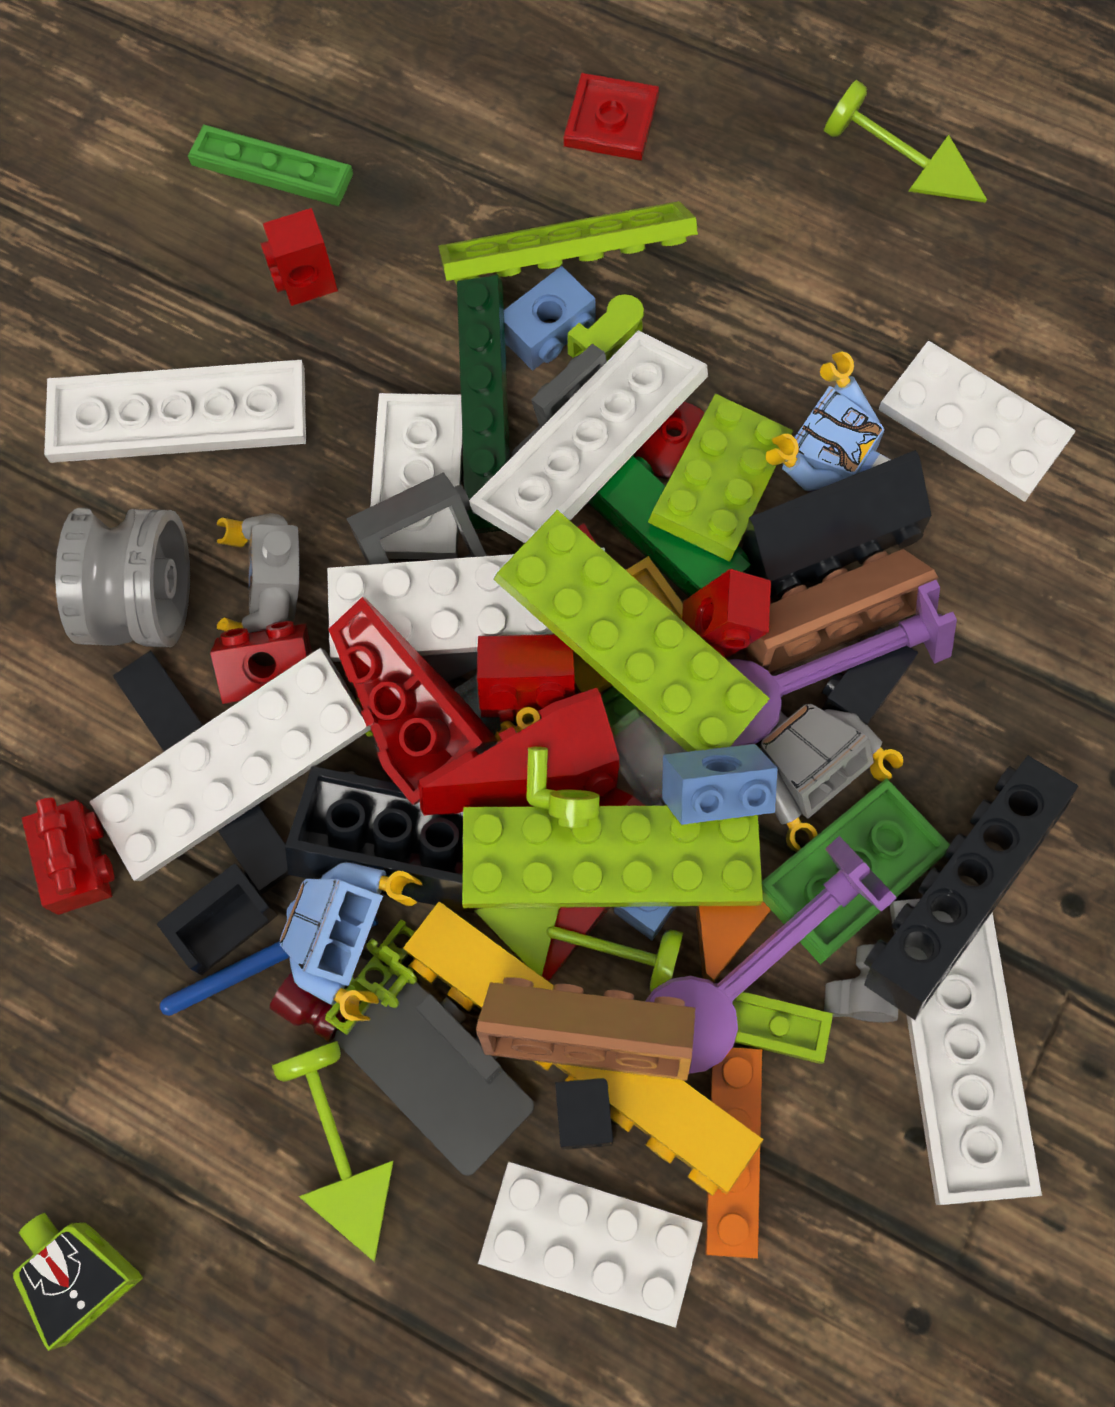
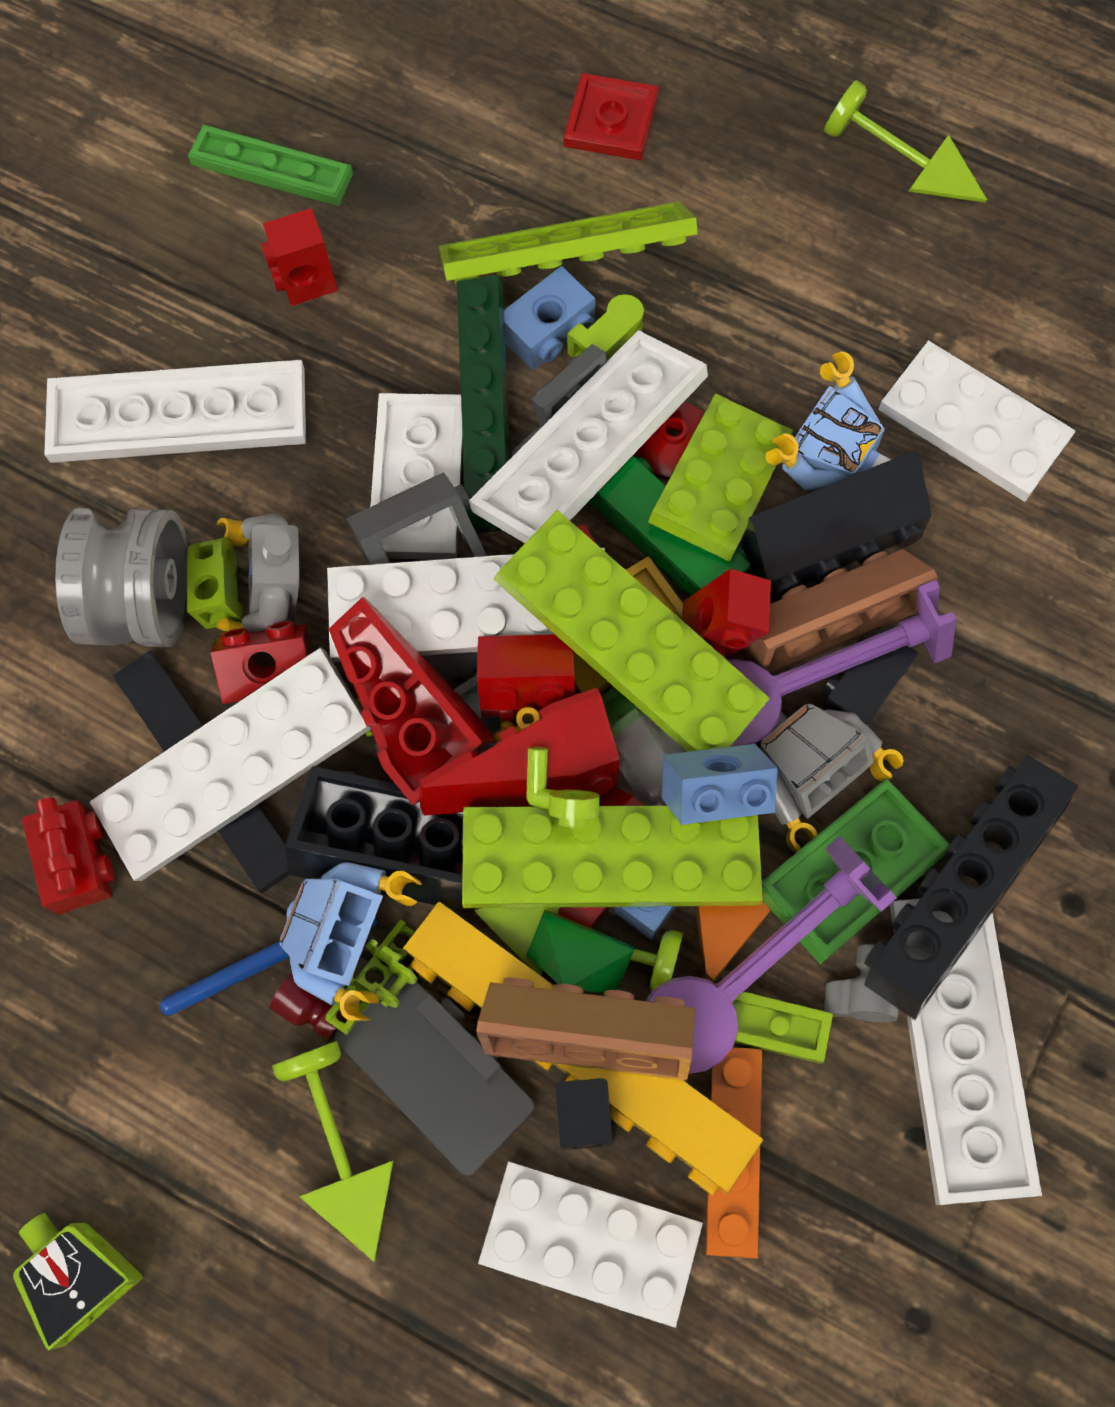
black panel [157,863,278,976] -> none
none -> lime leg [187,537,243,629]
none -> green slope [526,909,635,993]

